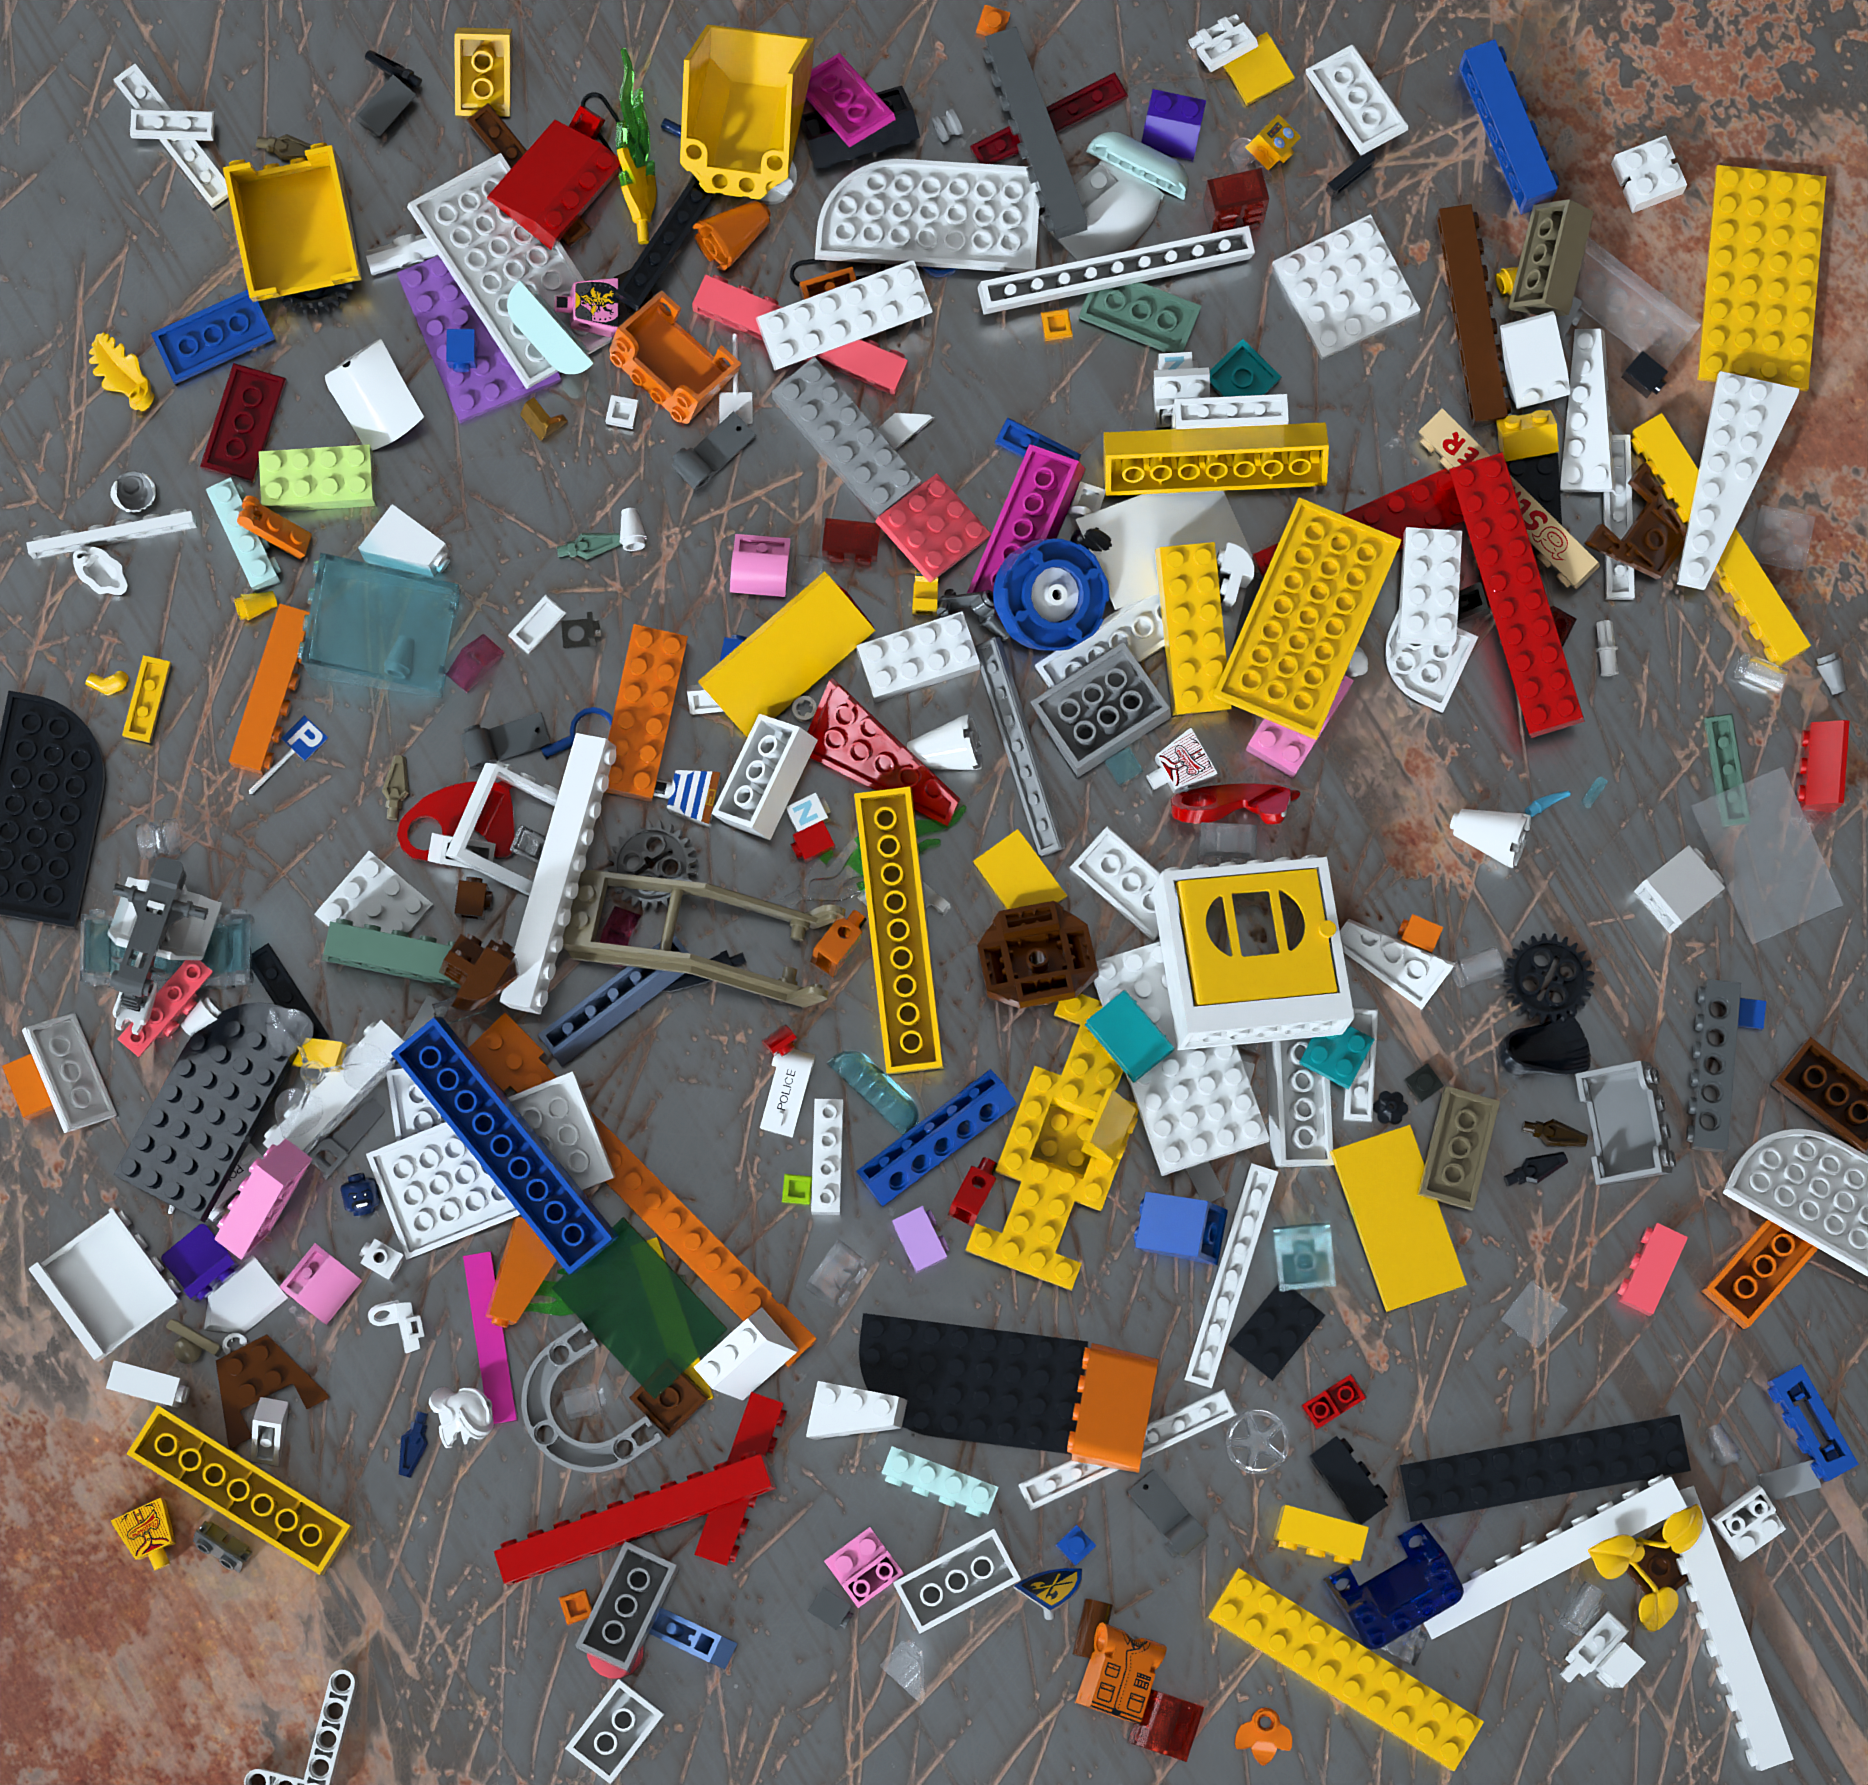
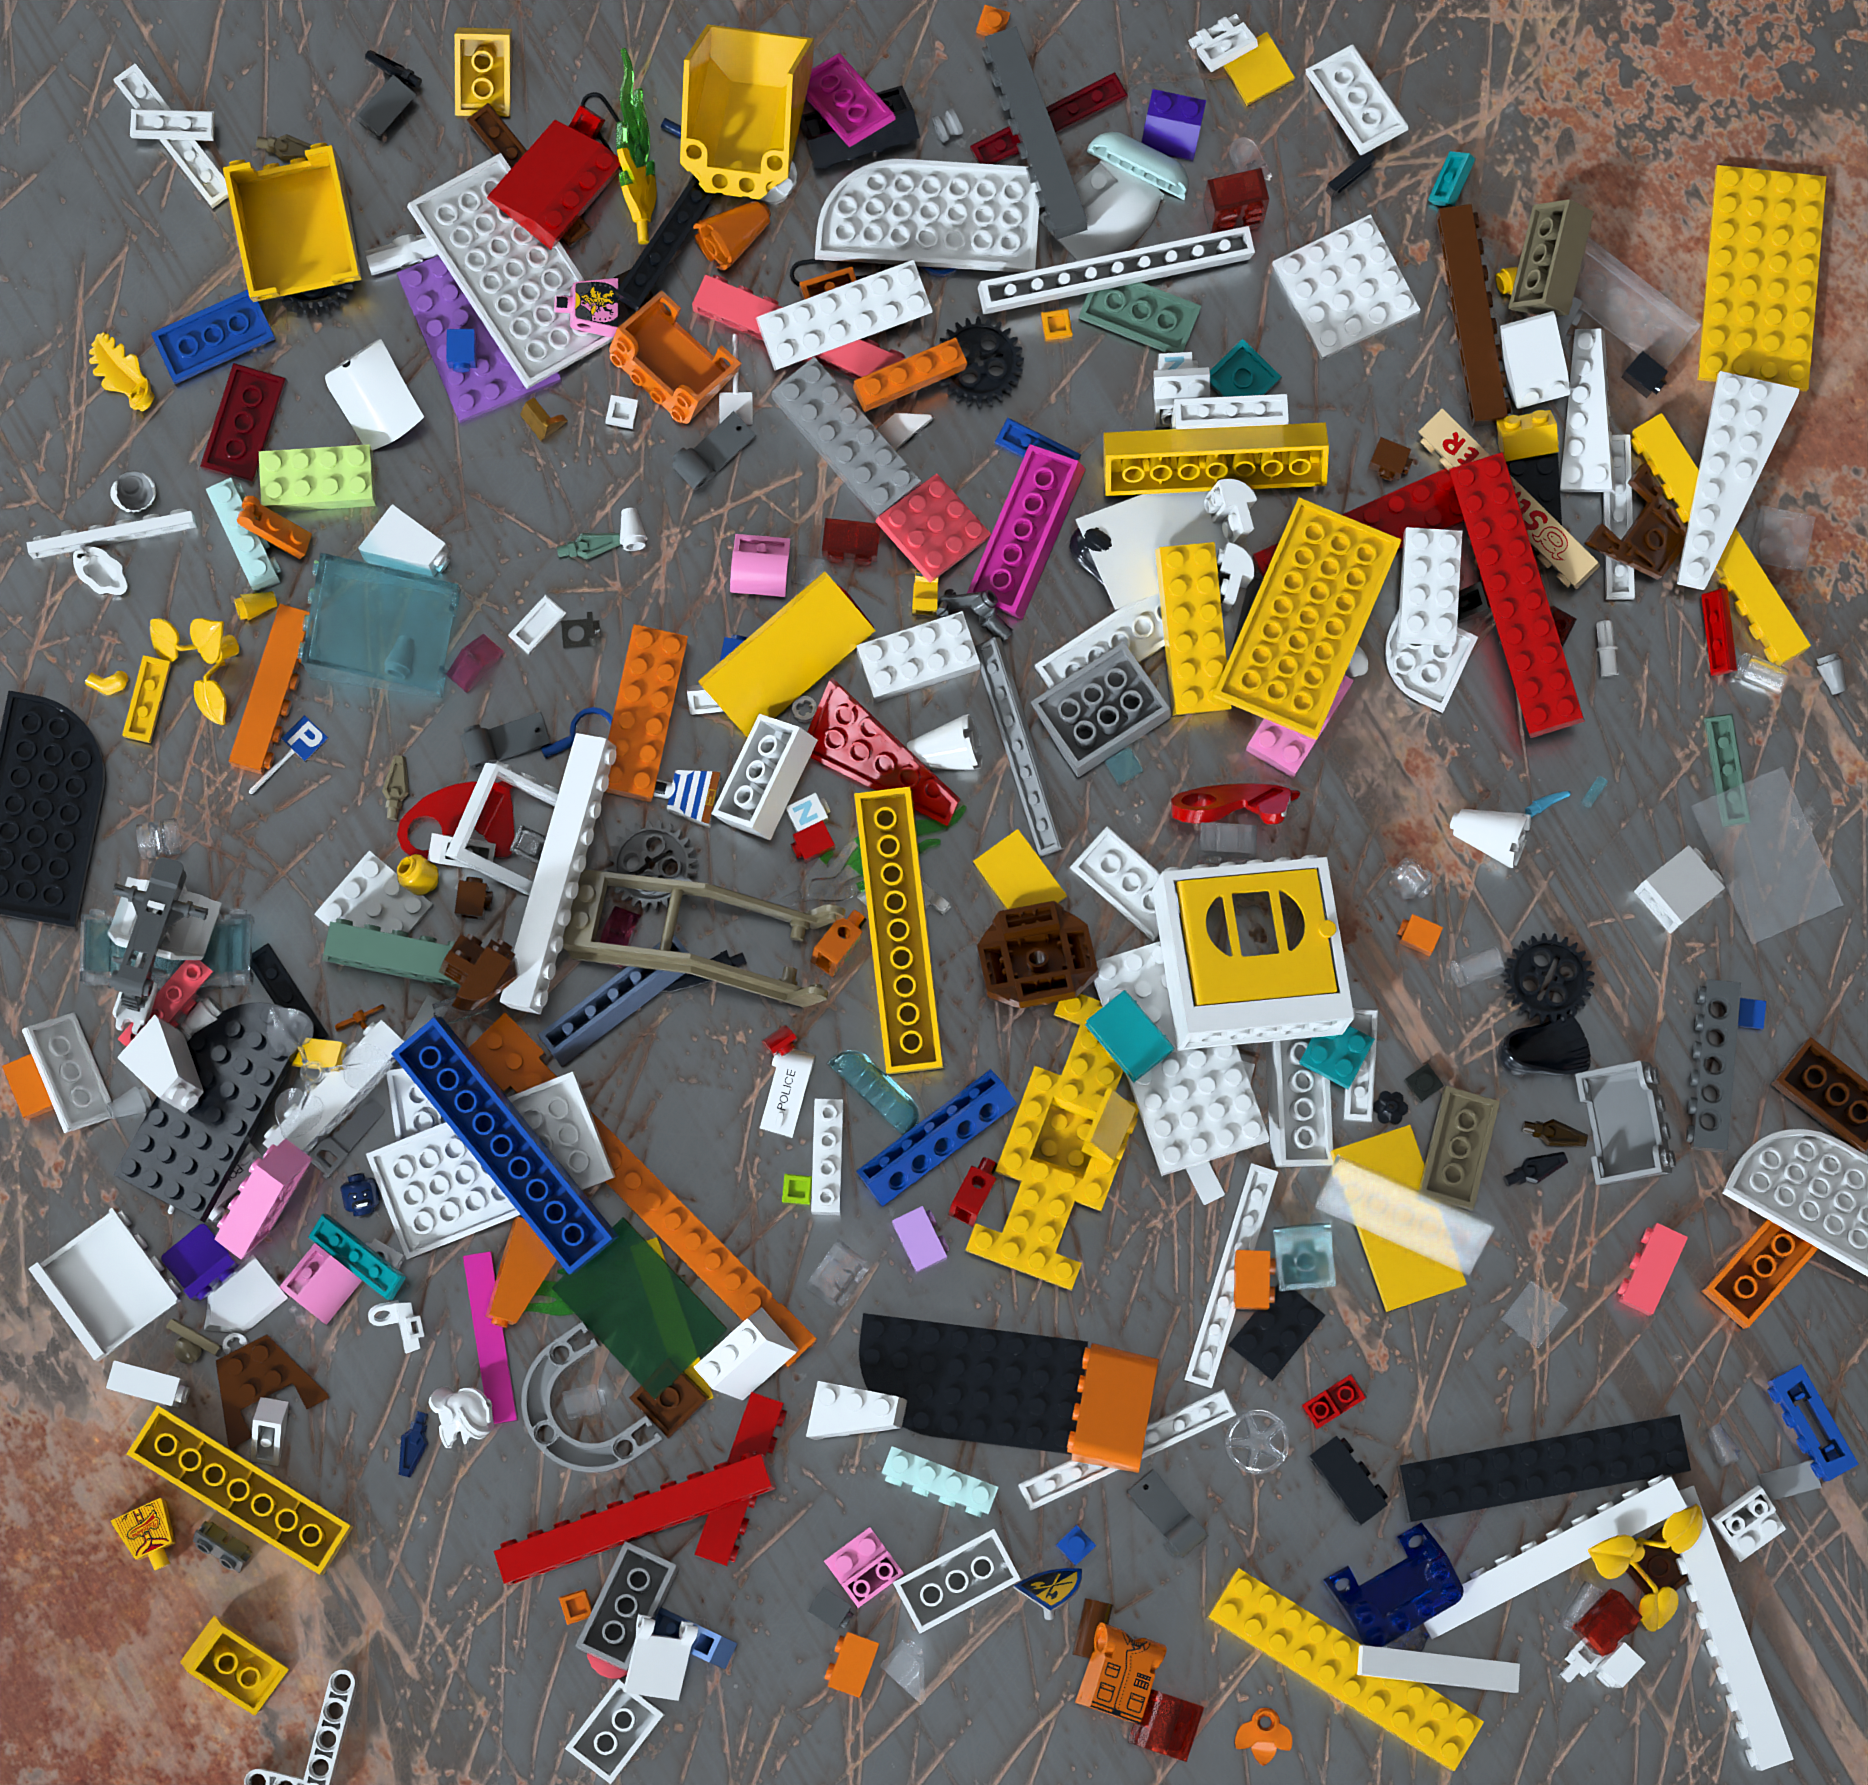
light aqua brick [507,281,595,374] -> none
blue piece [993,539,1109,651] -> none
white tile [1067,482,1105,519] -> none
slope [1134,1192,1228,1265] -> none
white torso [1146,728,1218,793] -> none
yellow head [1245,114,1301,171] -> none
yellow brick [1273,1505,1369,1566] -> none
white wing [1340,919,1455,1009] -> none
blue brick [1459,39,1559,215] -> none
white piece [1611,135,1687,213] -> none
red slope [1797,720,1850,813] -> none
none -> light grey cone [107,1086,151,1119]
none -> white slope [117,1014,204,1113]
none -> yellow plant [150,618,239,725]
none -> yellow slope [180,1615,289,1716]
none -> teal tile [308,1213,406,1300]
none -> orange piece [335,1004,385,1032]
none -> yellow head [397,854,439,896]
none -> white flag [623,1614,698,1701]
none -> orange brick [824,1632,880,1698]
none -> orange brick [853,338,967,412]
none -> black gear [939,316,1024,407]
none -> white brick [1204,479,1257,545]
none -> orange brick [1233,1250,1276,1310]
none -> clear arch [1314,1154,1495,1276]
none -> white tile [1357,1645,1520,1693]
none -> reddish brown brick [1368,437,1413,481]
none -> clear head [1391,857,1433,899]
none -> teal plate [1428,151,1476,207]
none -> clear red brick [1571,1588,1643,1657]
none -> red tile [1701,588,1737,676]

